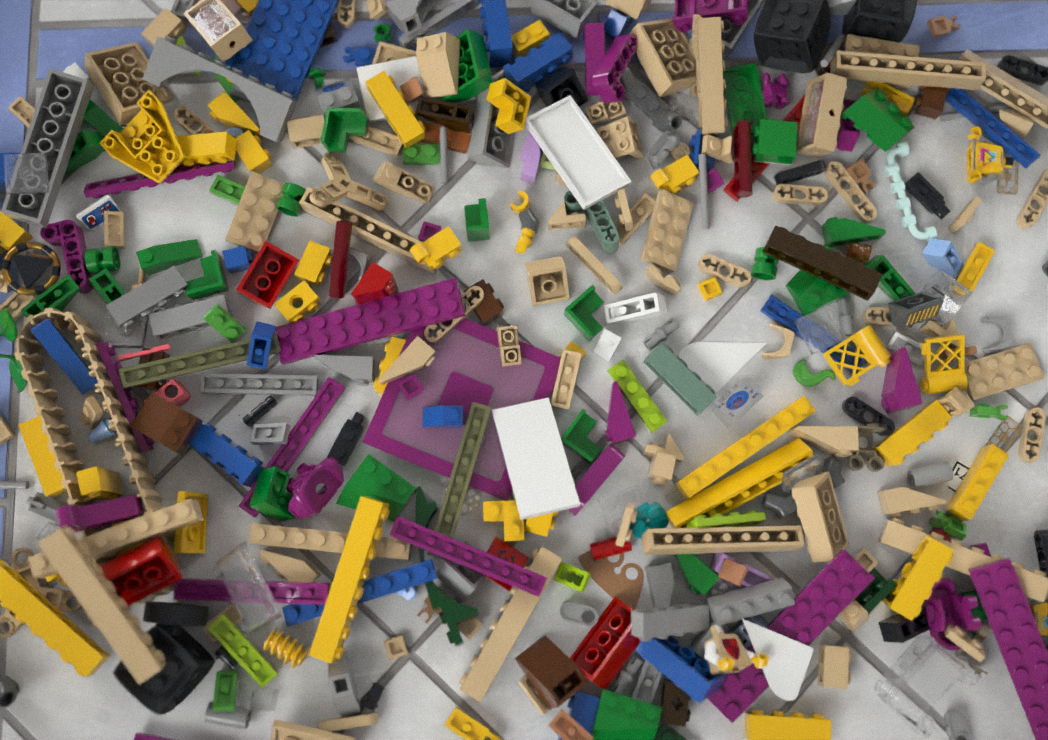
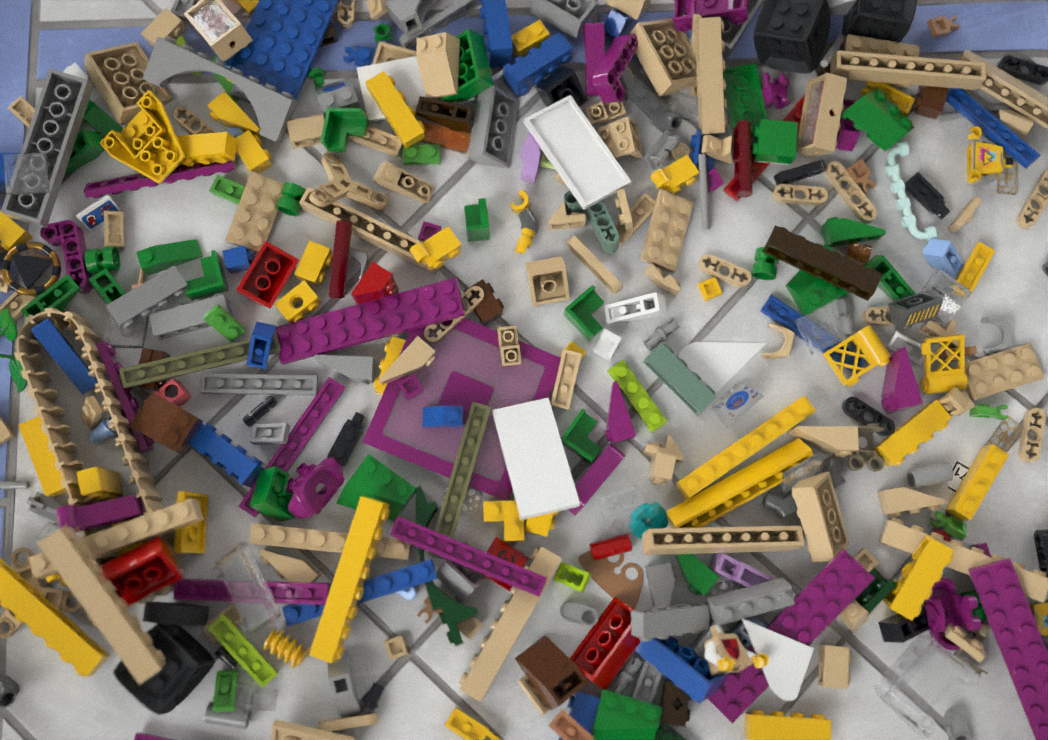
coral piece [117,344,171,362] -> none
nougat slope [400,77,424,104] -> none
light grey bar [440,127,448,184] -> none
yellow brick [486,78,531,134] -> none
tan plate [615,502,638,547] -> none
lime plate [687,510,766,528] -> none
nougat slope [718,559,748,586] -> none
bright green piece [792,359,836,387] -> none

